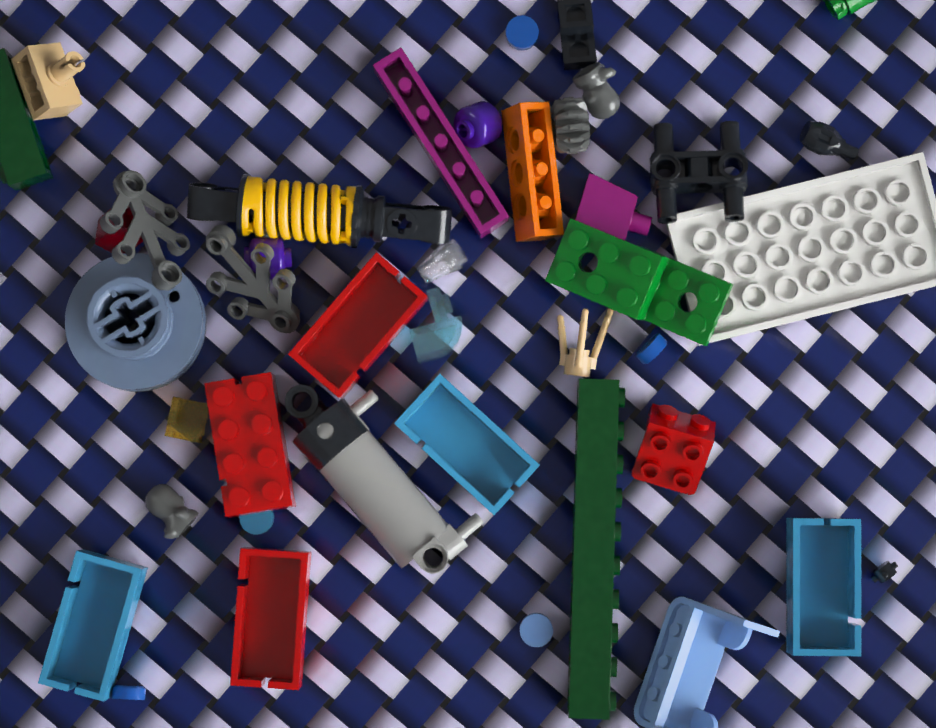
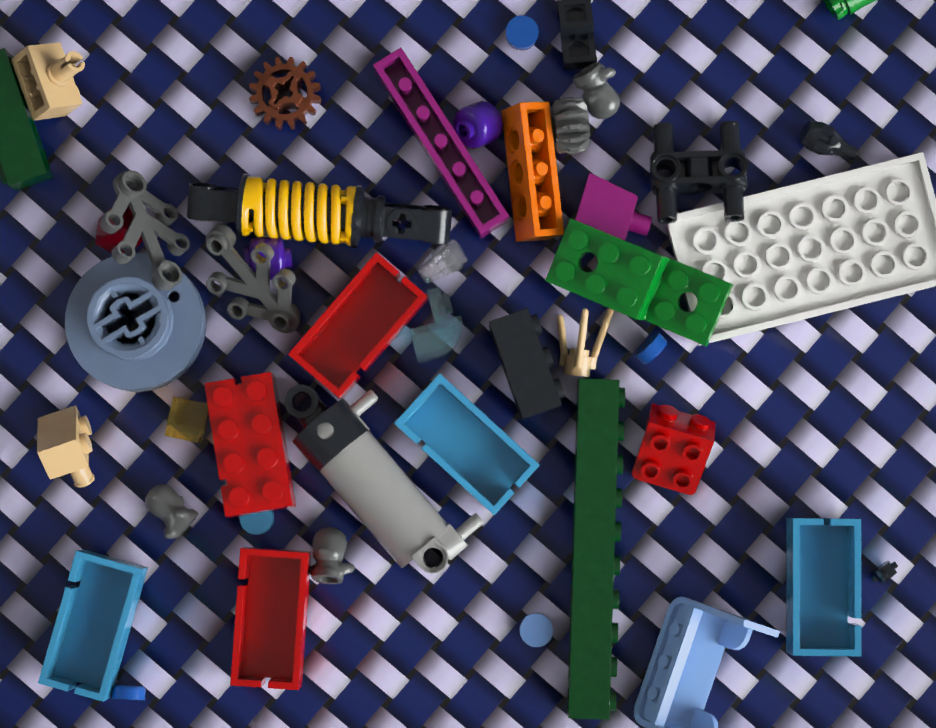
none -> tan brick [37,405,95,488]
none -> copper gear [249,57,321,130]
none -> dark grey animal [310,527,355,584]
none -> black brick [488,308,565,421]

